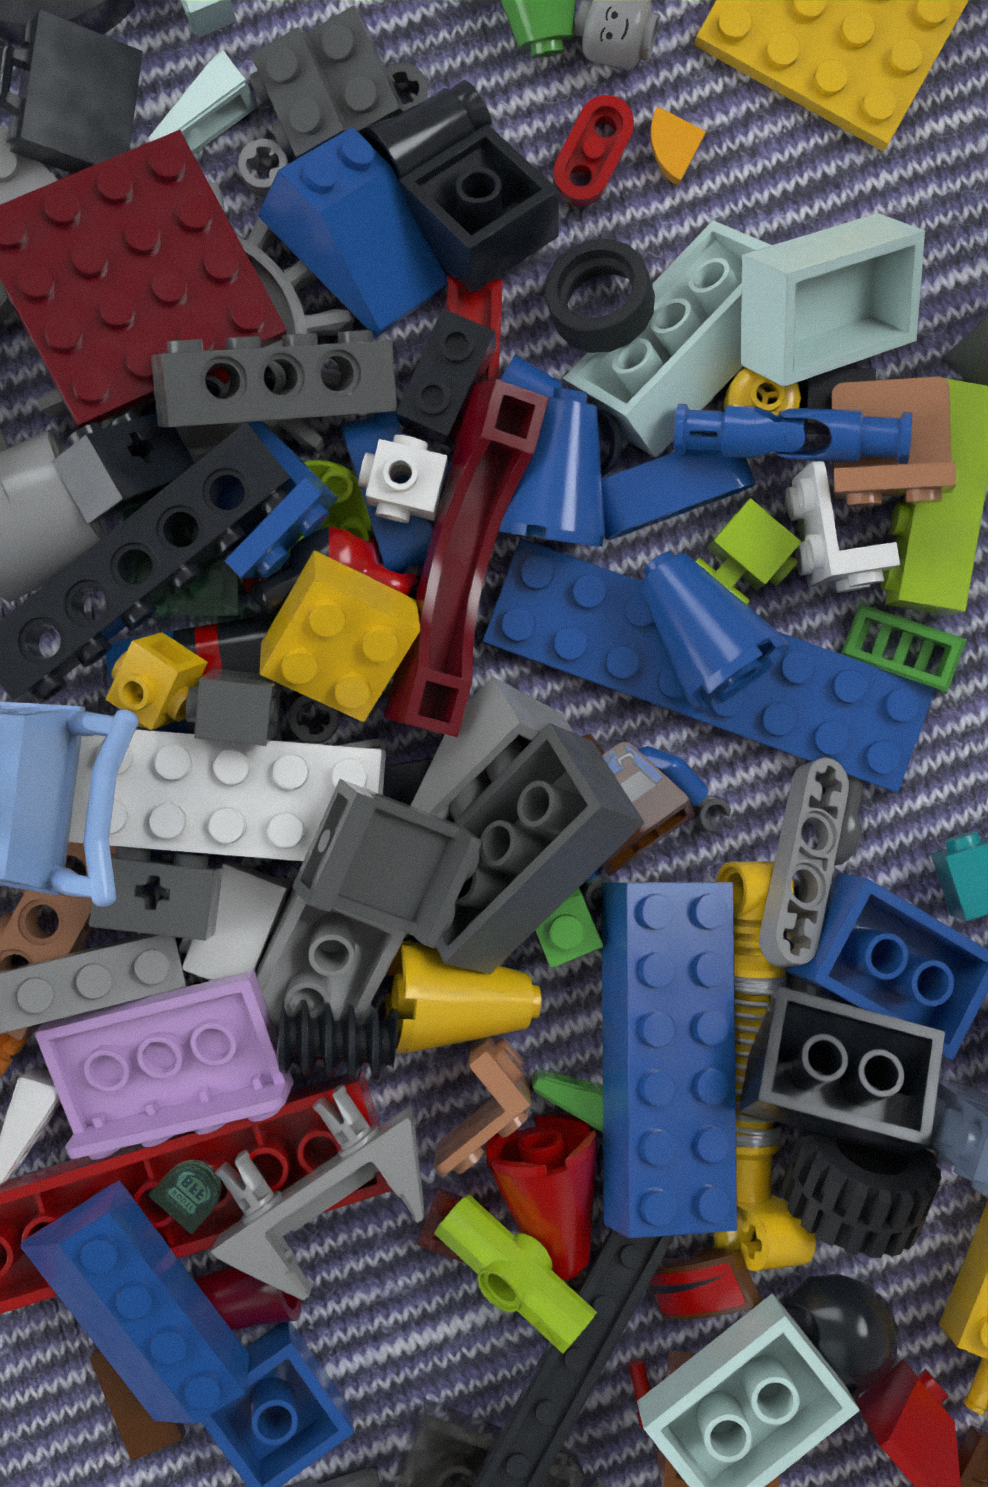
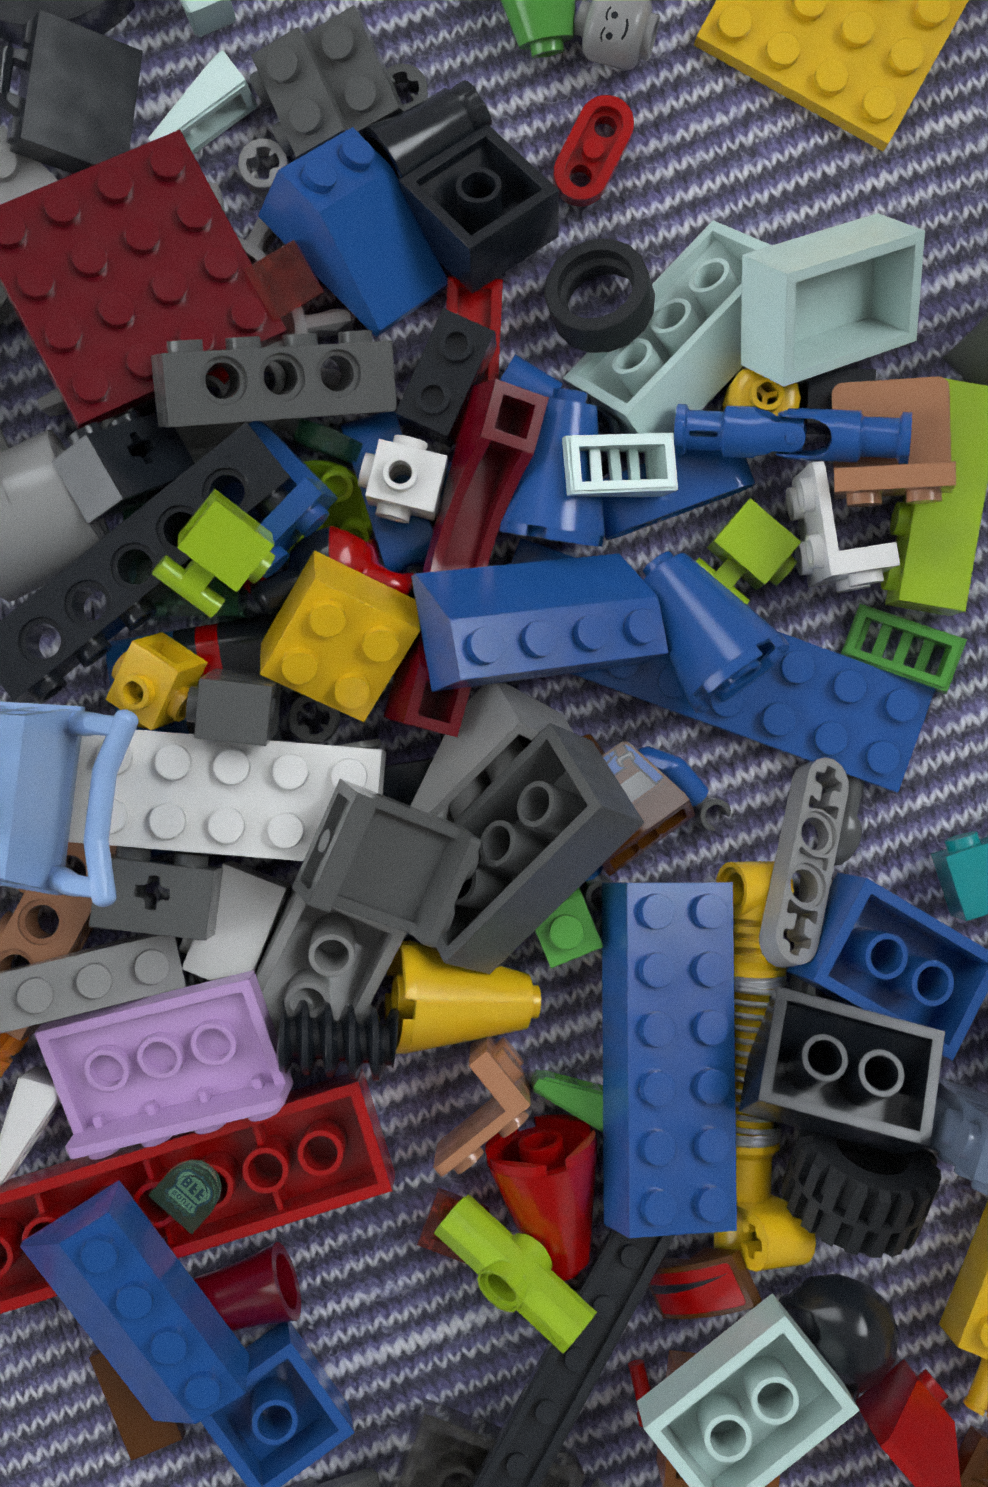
light grey hose [210,1084,424,1300] -> none
light orange tile [649,106,706,187] -> none
none -> lime brick [152,489,275,618]
none -> clear red plate [245,240,325,321]
none -> tile [293,419,363,464]
none -> blue slope [411,553,669,692]
none -> light aqua slope [562,433,678,497]

